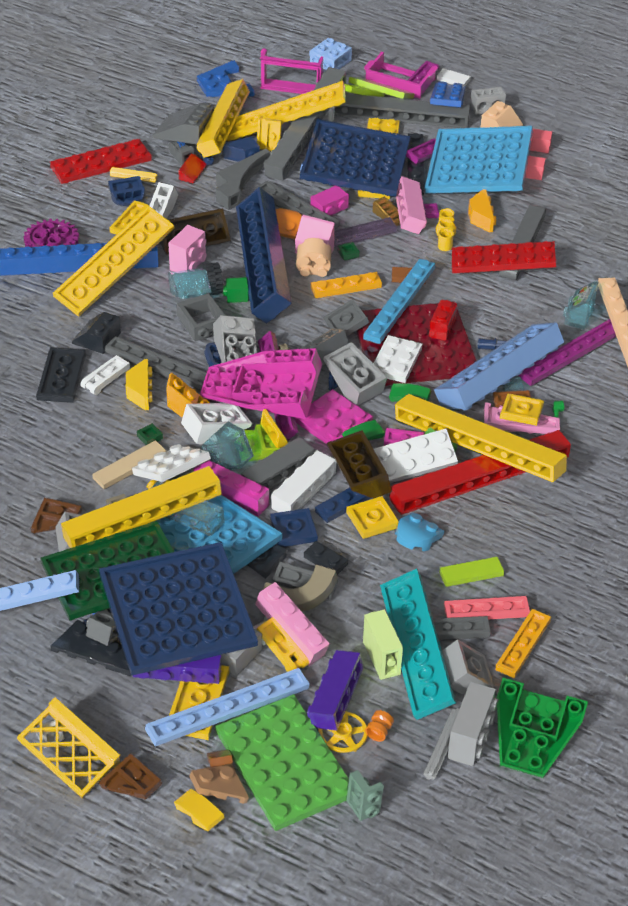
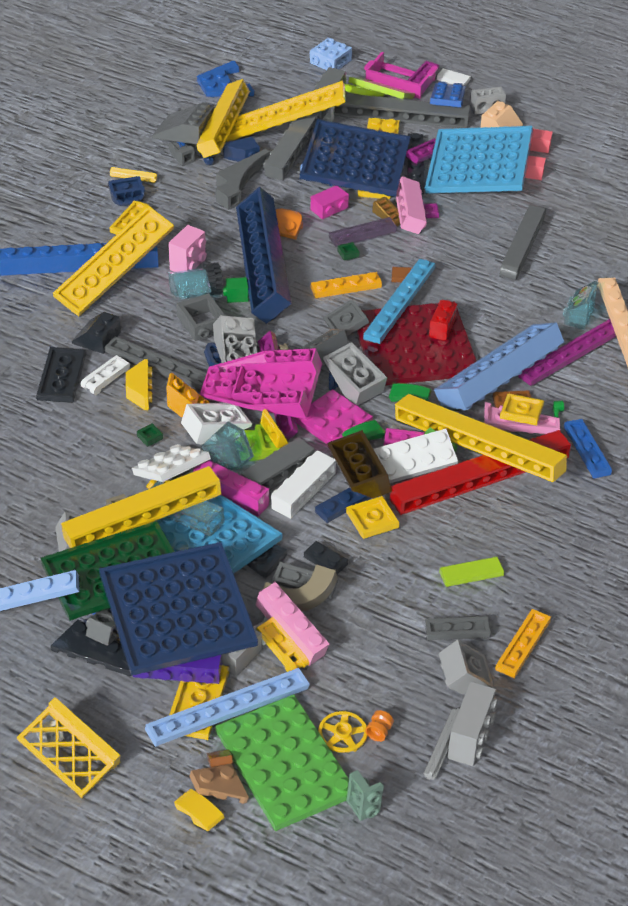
magenta gear [23,218,79,247] -> none
reddish brown wing [31,498,82,533] -> none
red plate [50,139,152,184] -> none
tan tile [92,440,167,489] -> none
reddish brown wing [99,753,162,800] -> none
white slope [150,182,178,219] -> none
dark brown slope [160,208,231,255] -> none
red slope [179,153,207,183] -> none
dark grey plate [256,181,340,229] -> none
yellow plate [257,117,282,152] -> none
dark pink piece [260,48,324,94] -> none
dark blue plate [270,508,318,547] -> none
bright pink slope [295,215,335,254] -> none
light nougat brick [296,238,332,277] -> none
dark purple brick [307,650,363,731] -> none
yellowish green brick [363,610,403,680] -> none
white plate [373,335,422,383] -> none
teal plate [380,569,456,720] -> none
dark azure slope [395,513,445,551] -> none
yellow piece [435,208,457,251] -> none
coral plate [444,596,530,620] -> none
red plate [452,241,556,273] -> none
light orange slope [468,189,496,232] -> none
dark blue axle [477,338,507,350] -> none
green wedge [497,678,588,778] -> none
clear light blue tile [503,377,524,392] -> none
none -> blue plate [564,419,612,479]

